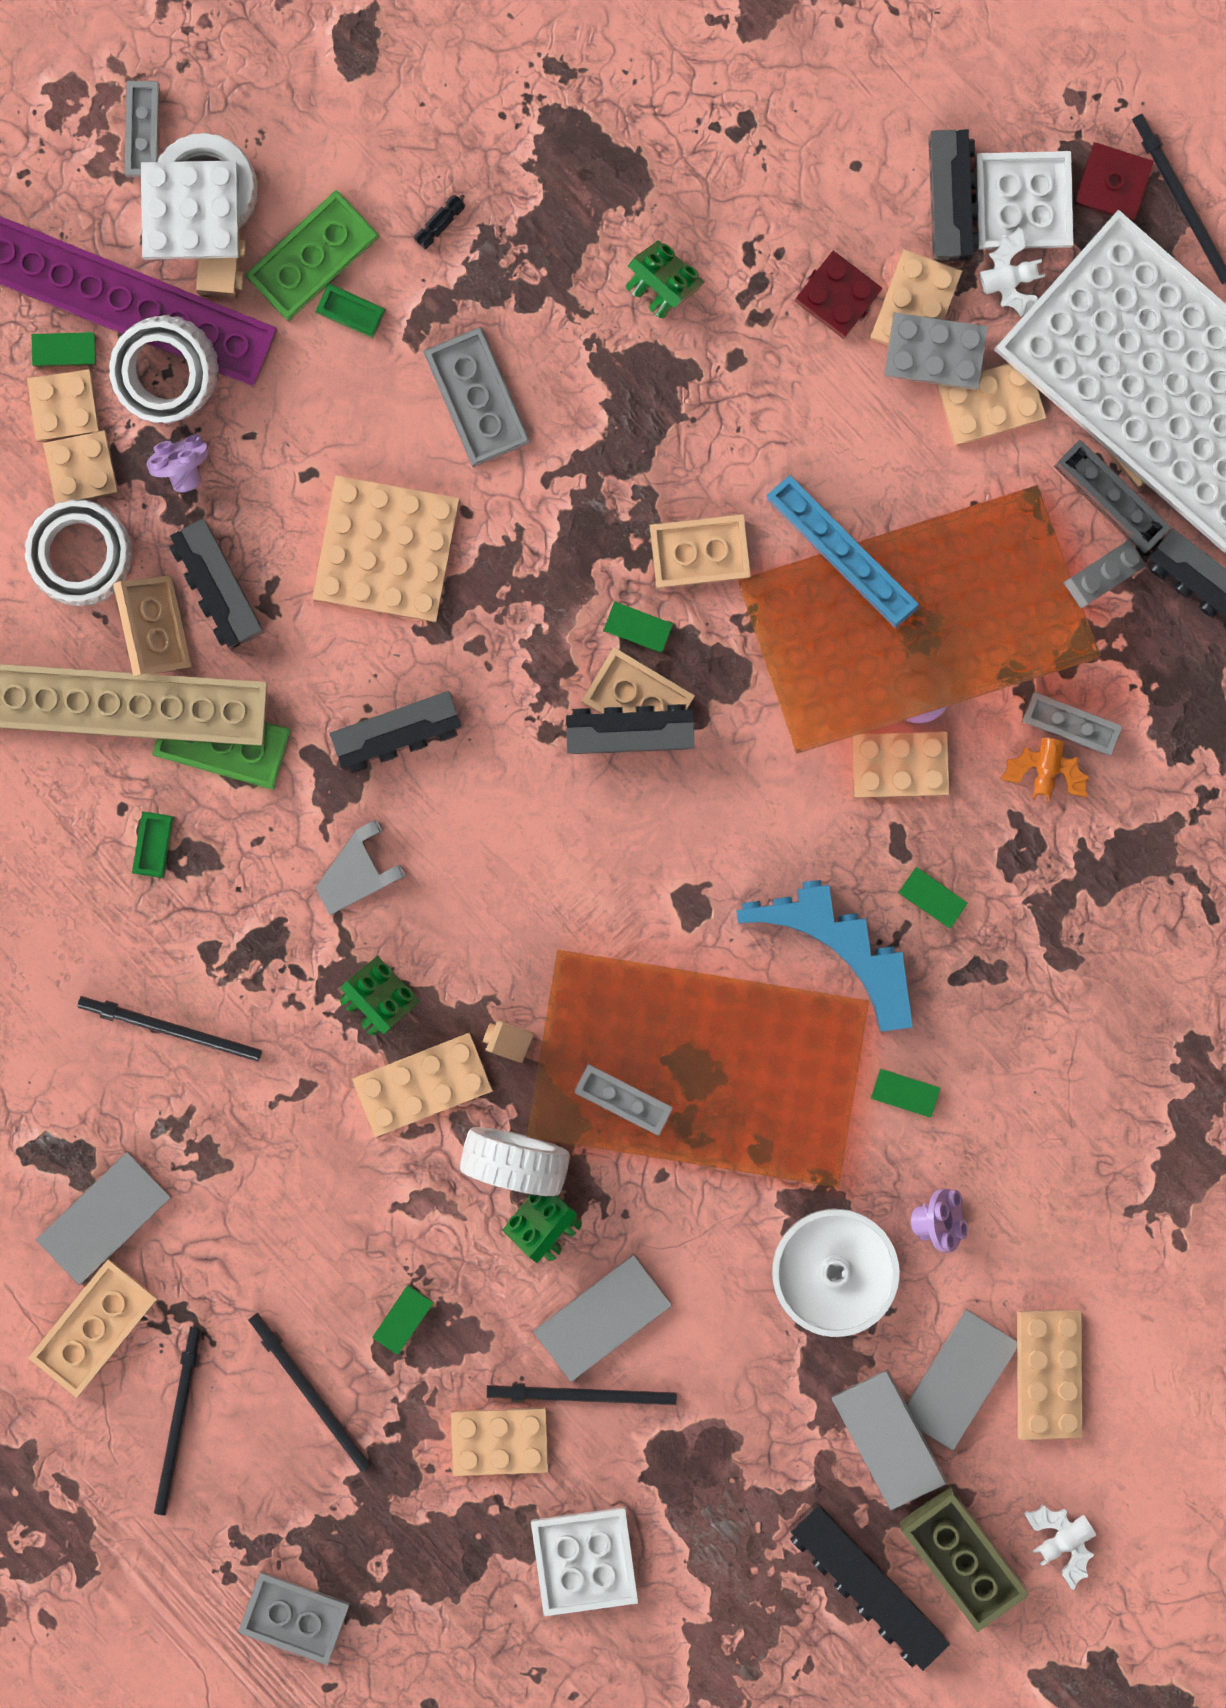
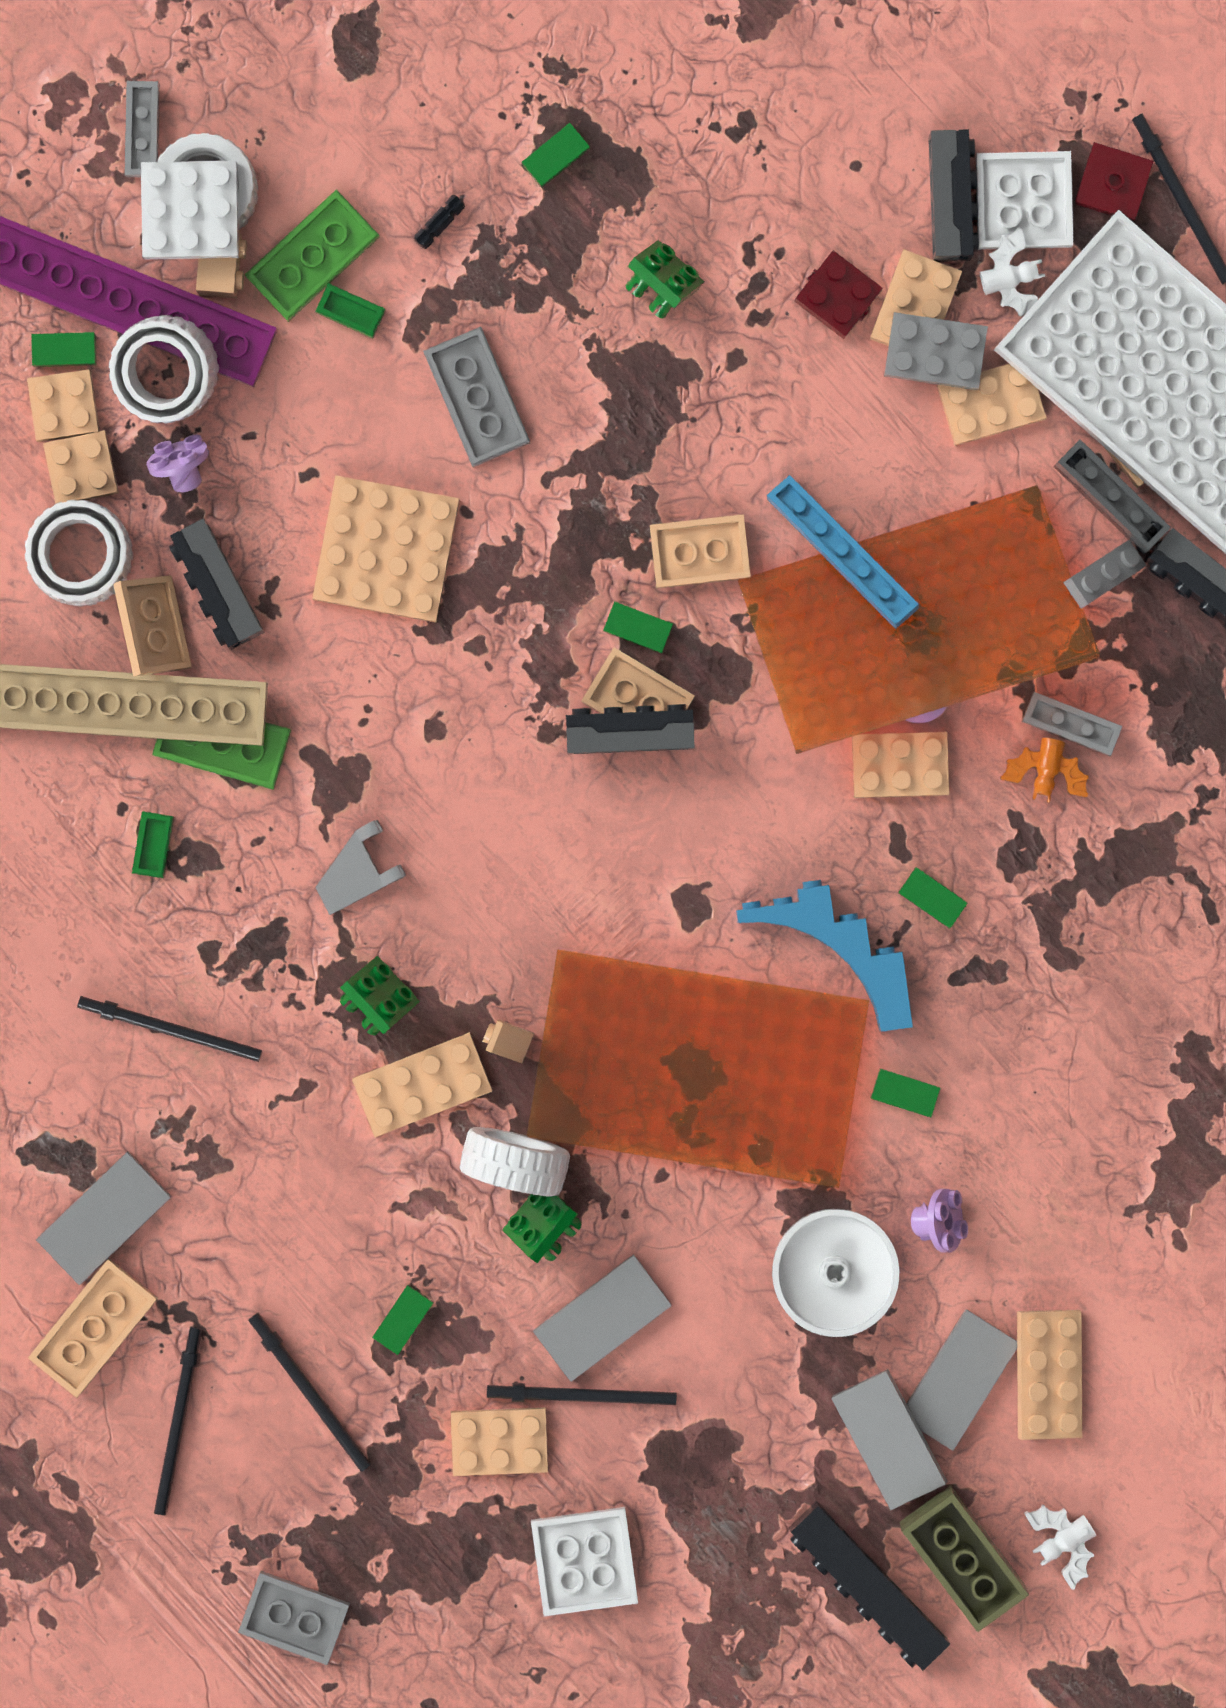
piece [329,691,462,773] -> none
light grey plate [574,1064,673,1136] -> none
none -> green tile [521,123,590,188]

